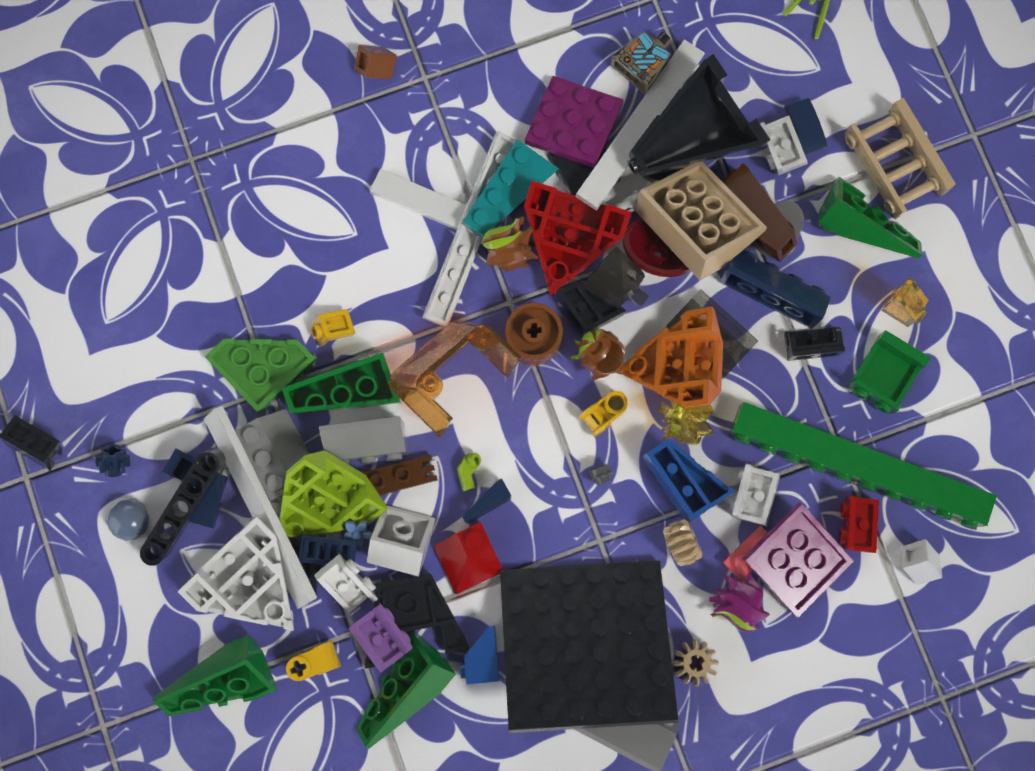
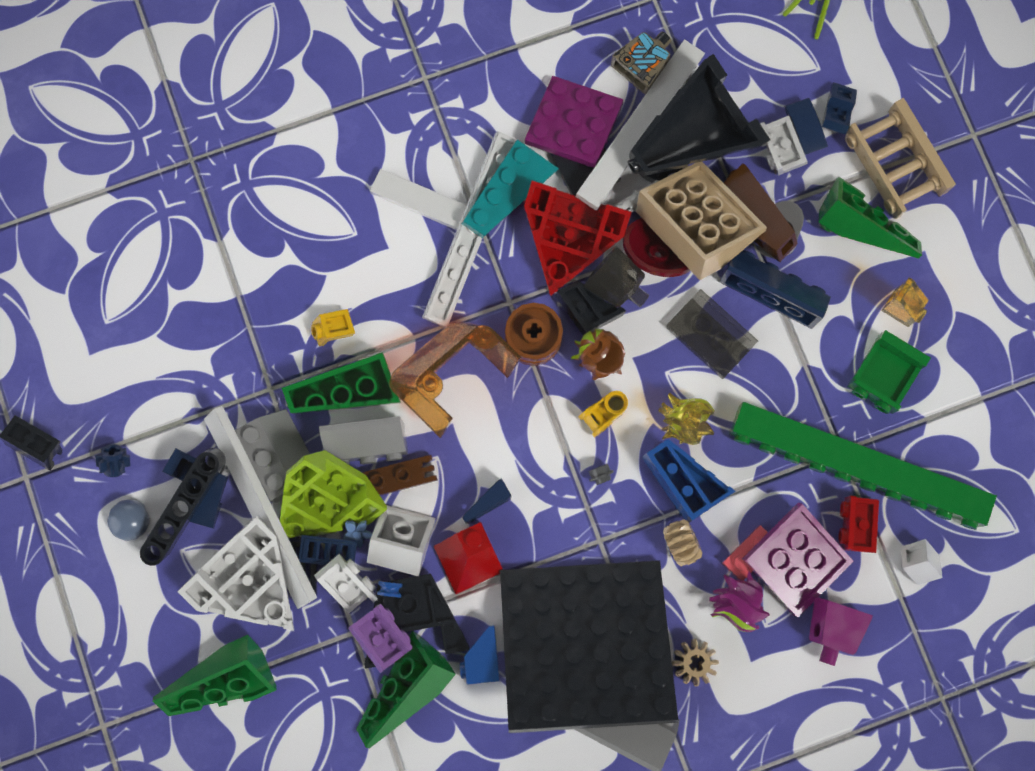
bright green plate [205,339,317,414] -> none
yellow piece [286,641,341,681] -> none
dark orange panel [354,45,397,79] -> none
lime arm [457,453,482,492] -> none
dark orange hair [481,217,539,272] -> none
orange wedge [621,307,723,409] -> none
white bracket [730,464,780,527] -> none
black hinge [784,327,845,361] -> none
none -> blue bush [377,581,403,598]
none -> magenta torso [809,597,873,666]
none -> dark blue slope [822,82,857,135]

